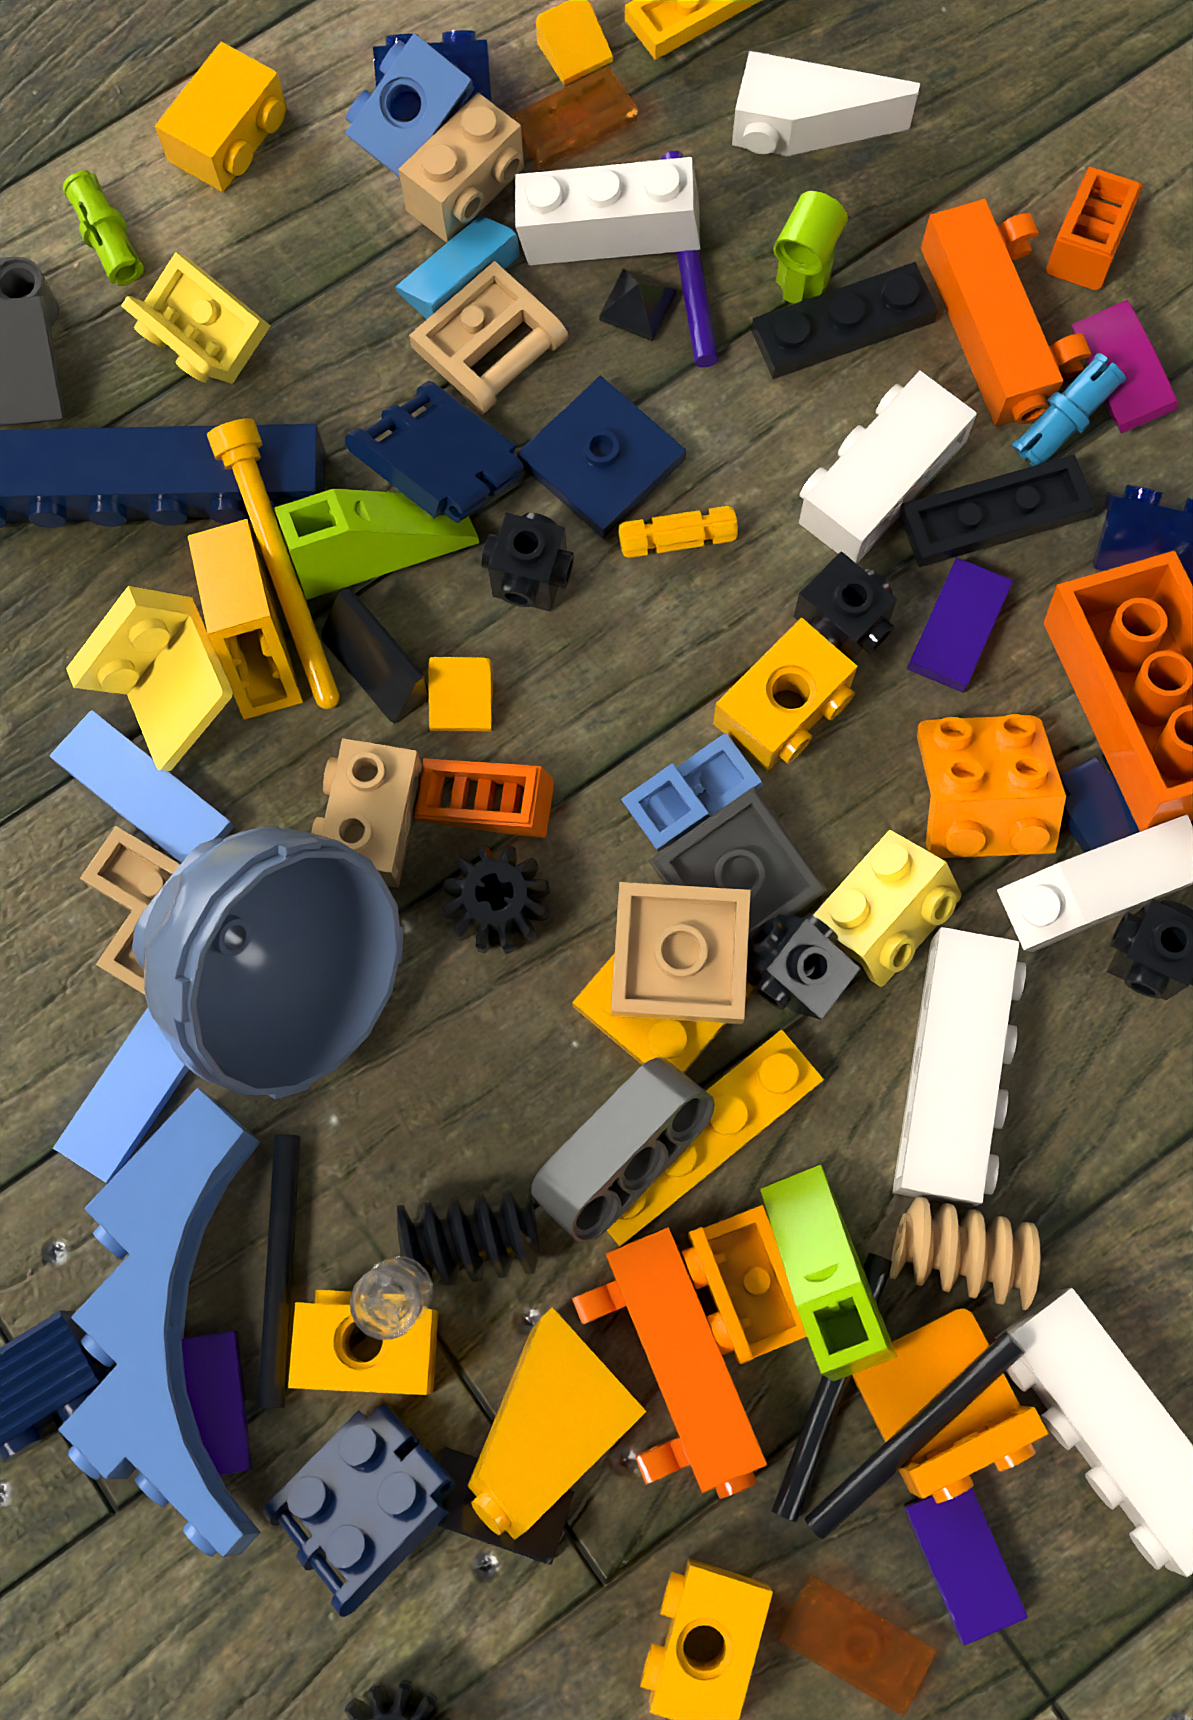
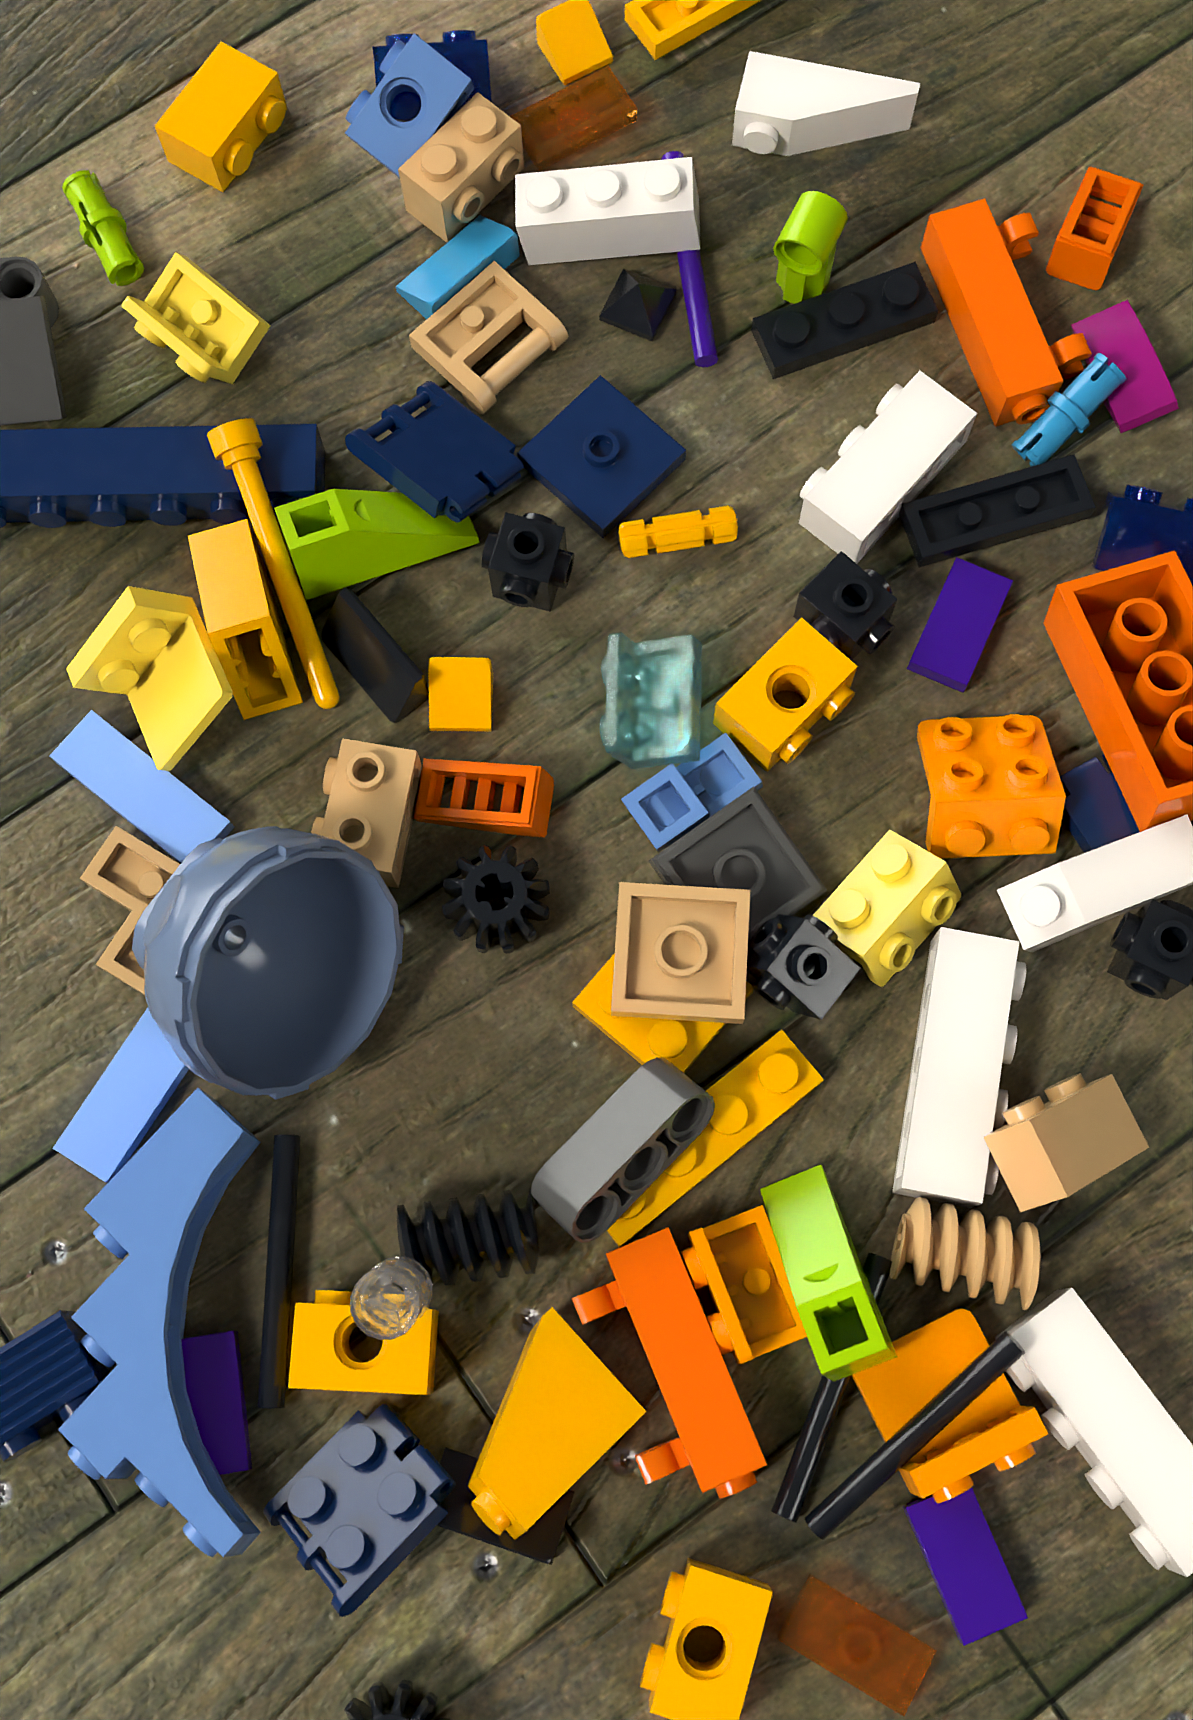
none -> clear light blue bracket [600,632,702,769]
none -> tan brick [983,1073,1149,1212]

